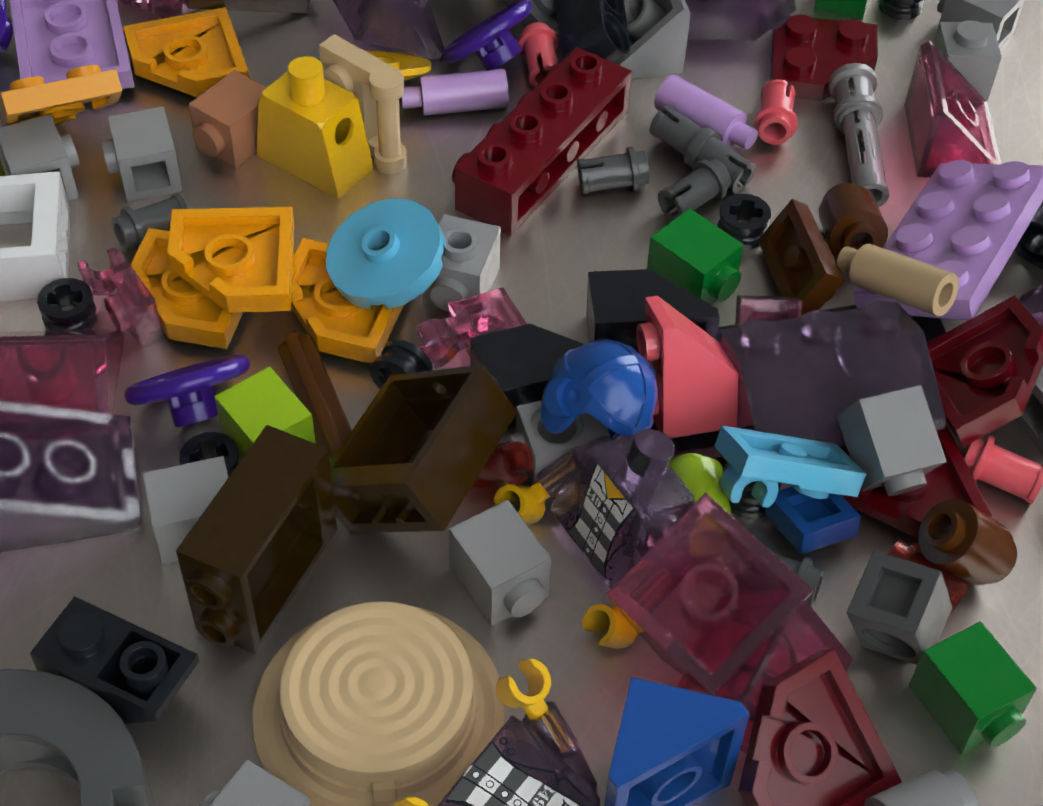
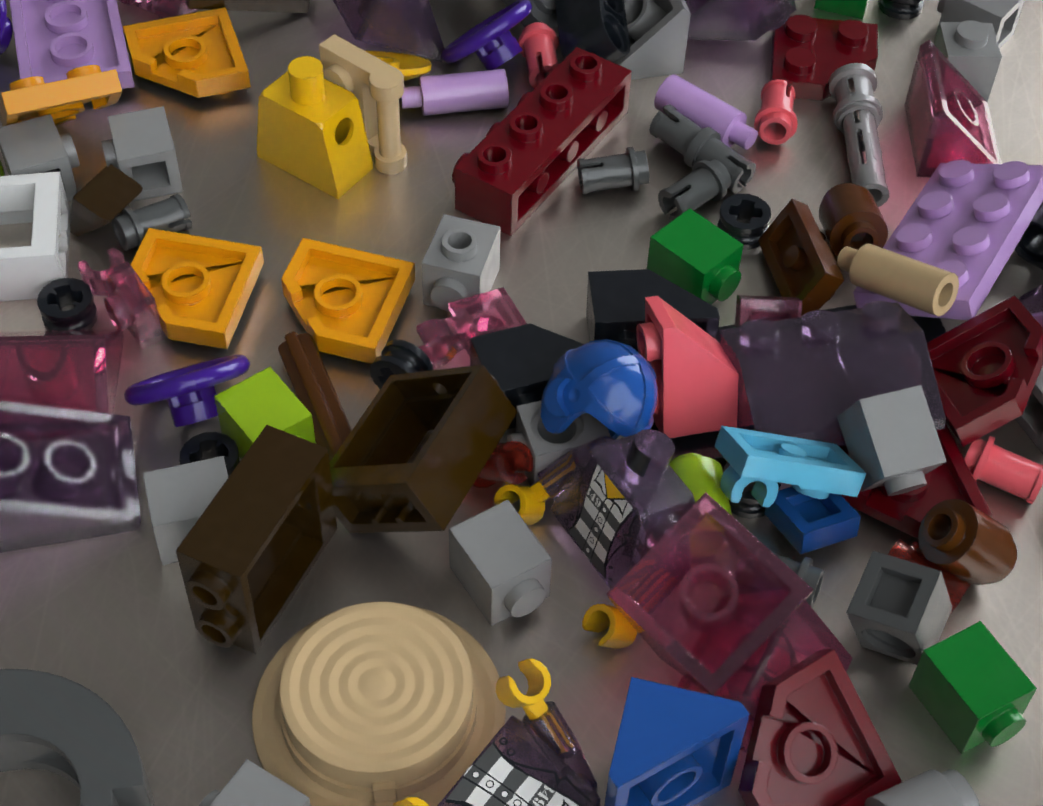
black slope [30,596,200,724] -> none
light orange plate [167,206,295,313] -> none
nougat brick [189,70,267,169] -> none
medium azure plate [326,198,446,310] -> none
none -> dark brown slope [70,164,143,237]

